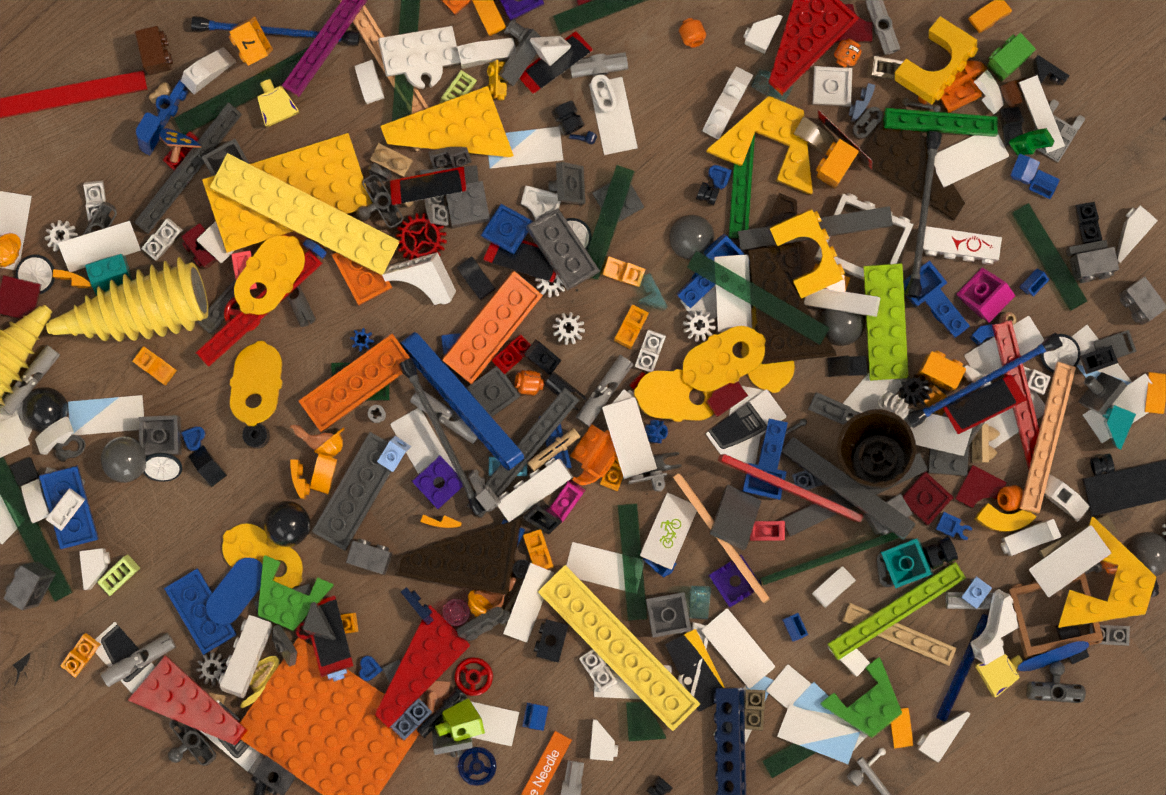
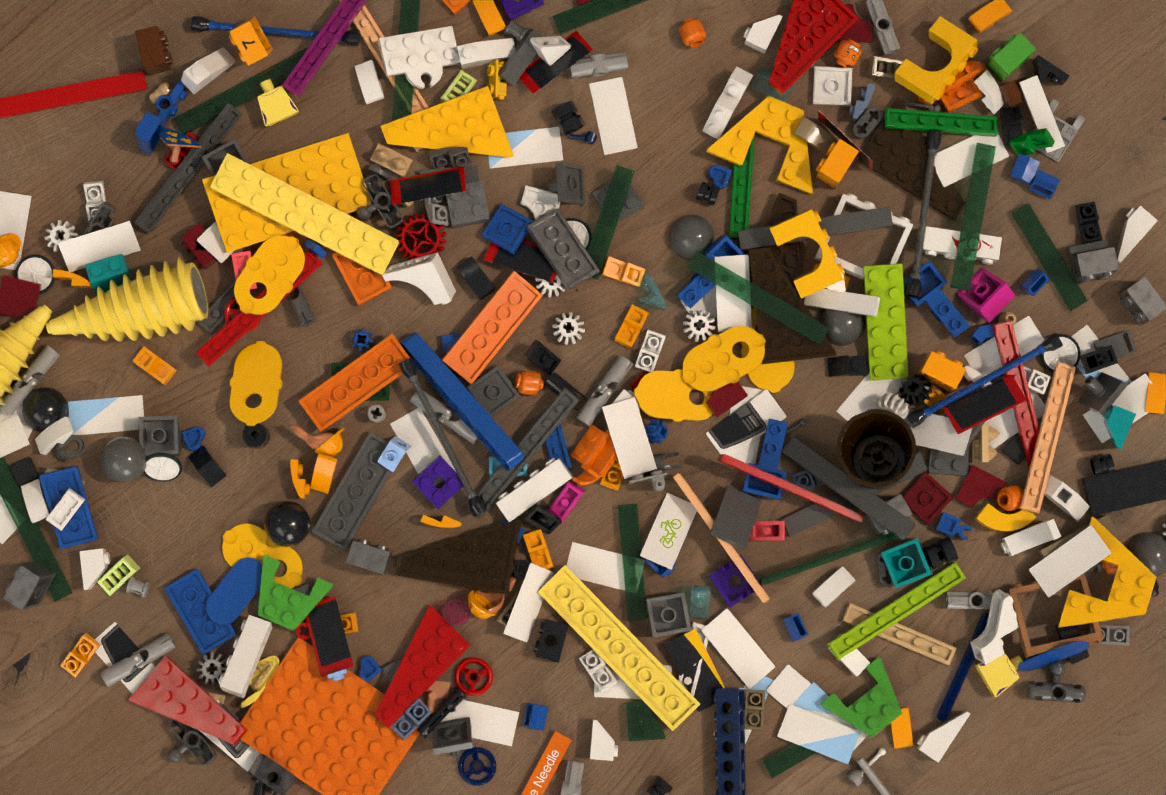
white slope [141,218,183,261] -> none
dark grey plate [272,625,297,667] -> none
dark grey slope [303,601,337,640] -> none
dark blue plate [401,587,434,625] -> none
lime torso [435,698,485,741] -> none
dark grey hinge [457,607,510,641] -> none
light grey piece [468,469,501,511] -> none
red slope [492,335,531,374] -> none
tan pin [527,428,580,471] -> none
white plate [591,75,617,112] -> none
dark grey hinge [808,392,860,425] -> none
light blue bracket [961,576,992,609] -> none
none -> light grey bush [126,576,150,598]
none -> clear green tile [950,143,996,291]
none -> black piece [1002,434,1026,465]

